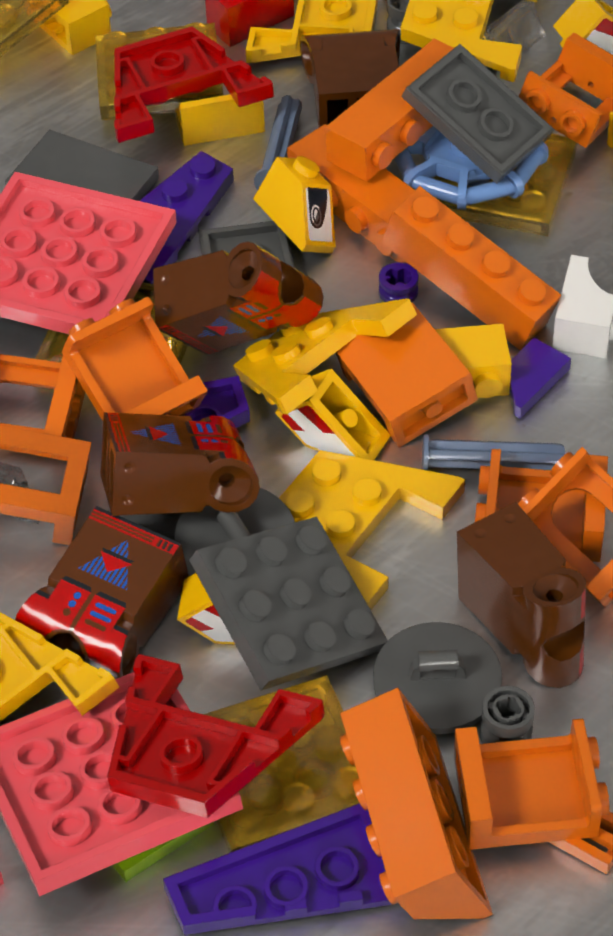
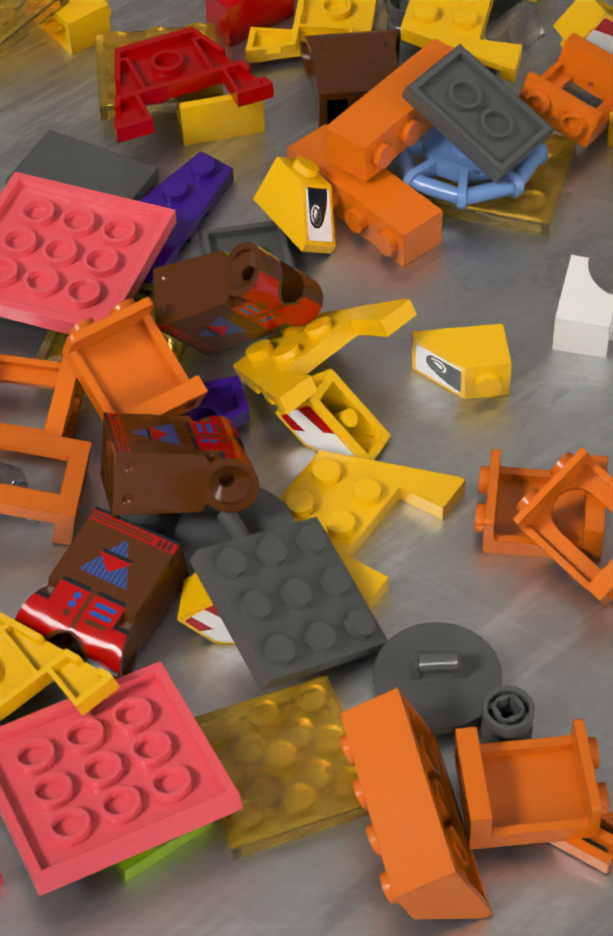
red wing [107,654,325,818] -> none
dark purple wing [163,803,399,935] -> none
sand blue axle [254,95,302,190] -> none
orange panel [335,303,478,448] -> none
dark purple bush [379,262,419,303] -> none
orange brick [381,186,561,350] -> none
sand blue axle [422,434,565,471] -> none
reddish brown piece [457,502,586,688] -> none
dark purple tile [510,338,571,419] -> none

